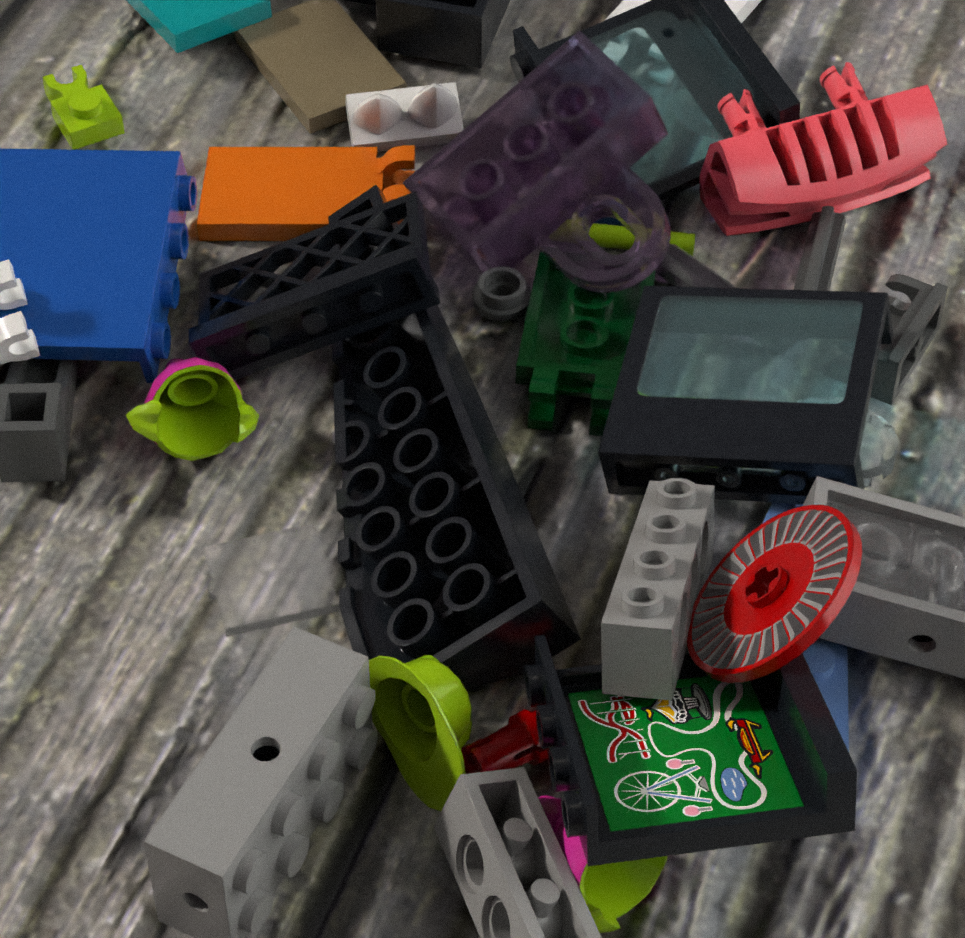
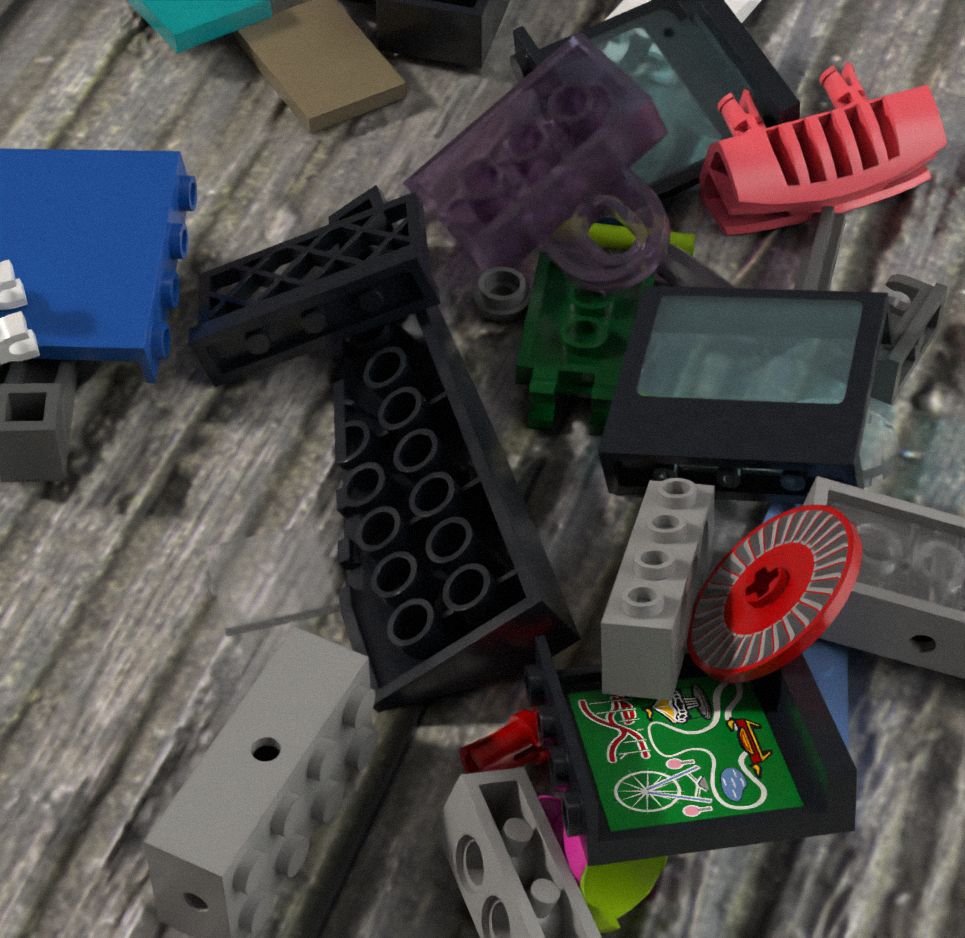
lime plate [42,65,125,150] -> none
lime hat [125,357,260,461] -> none
orange tile [197,145,417,241] -> none
white tile [345,82,464,152] -> none
lime piece [369,655,472,811] -> none

